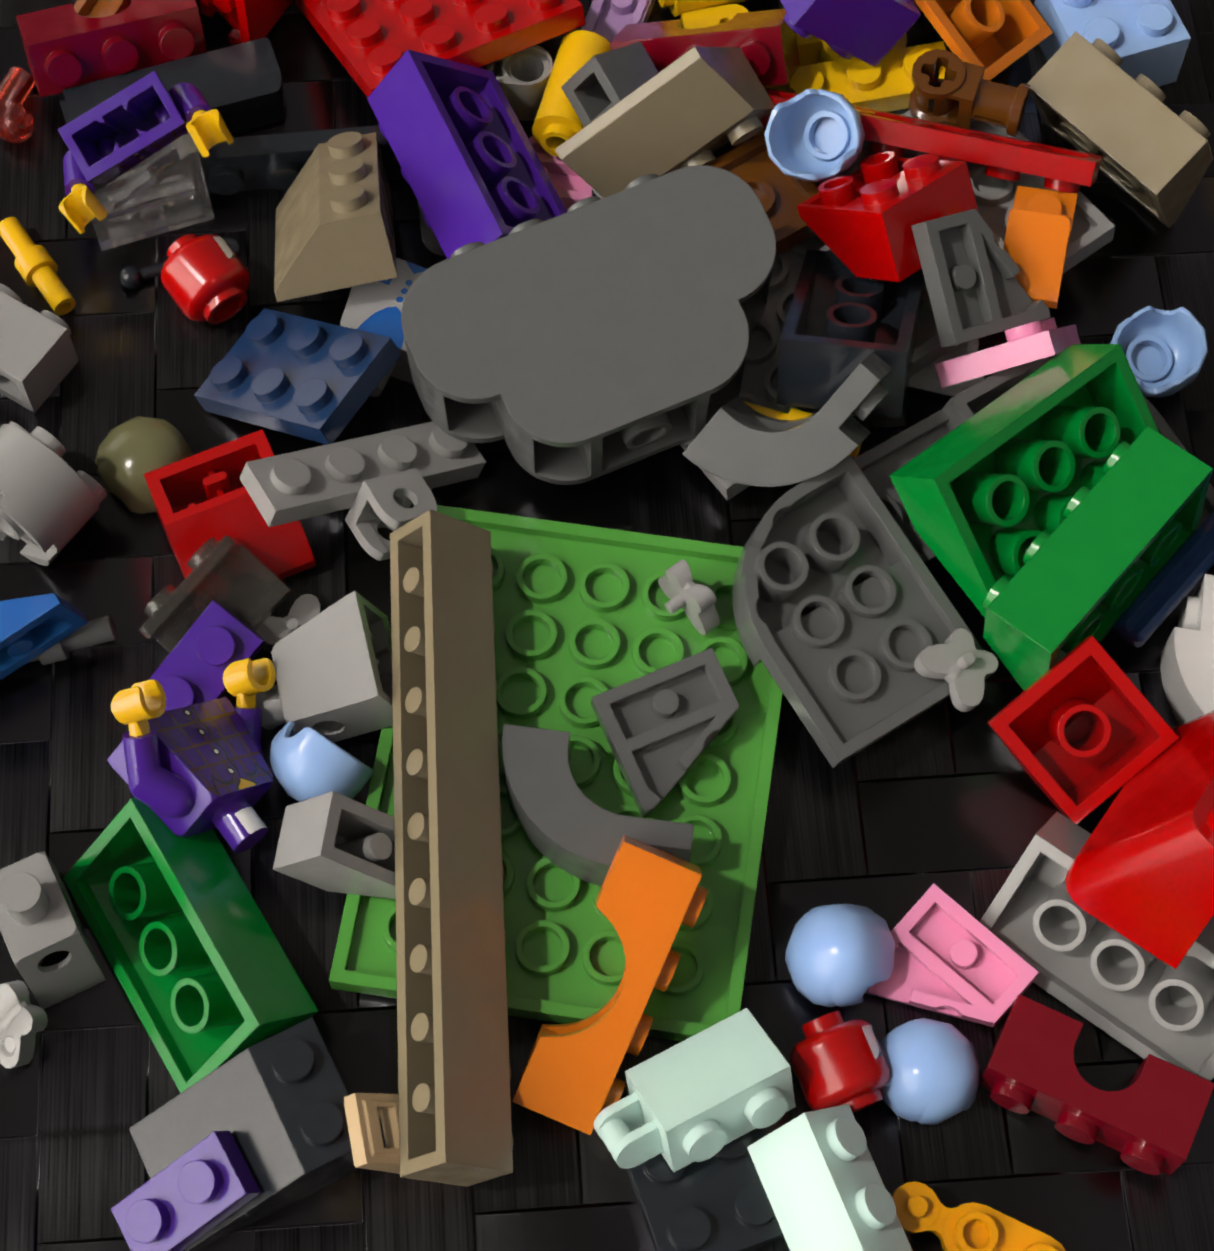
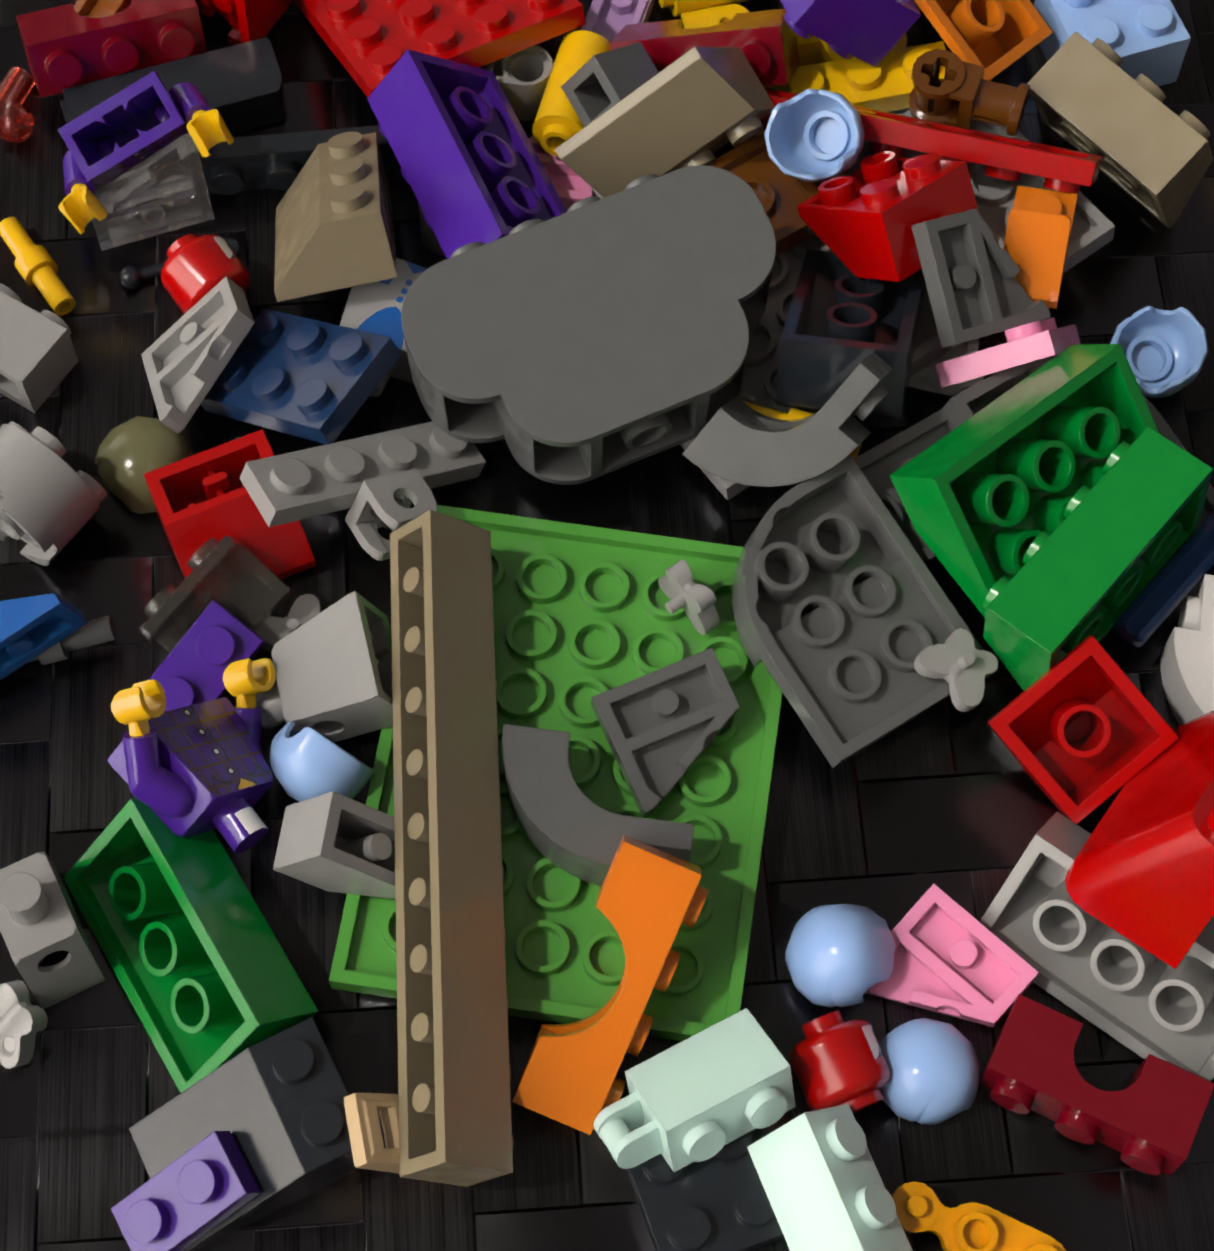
none -> light grey wing [141,276,255,434]

